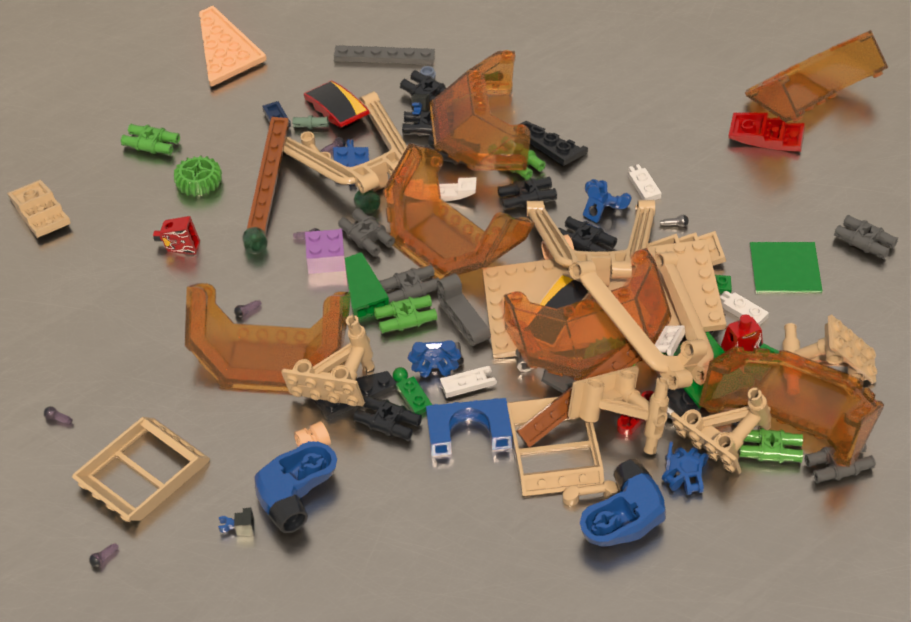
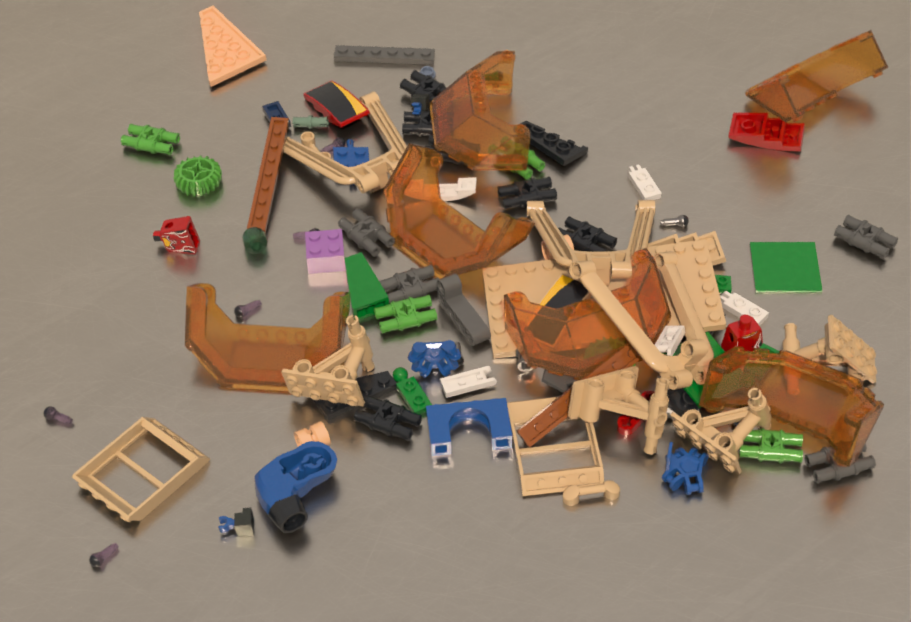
tan slope [7,180,71,238] -> none
clear green head [354,190,380,214] -> none
blue piece [580,459,666,546] -> none
blue piece [583,179,632,223] -> none

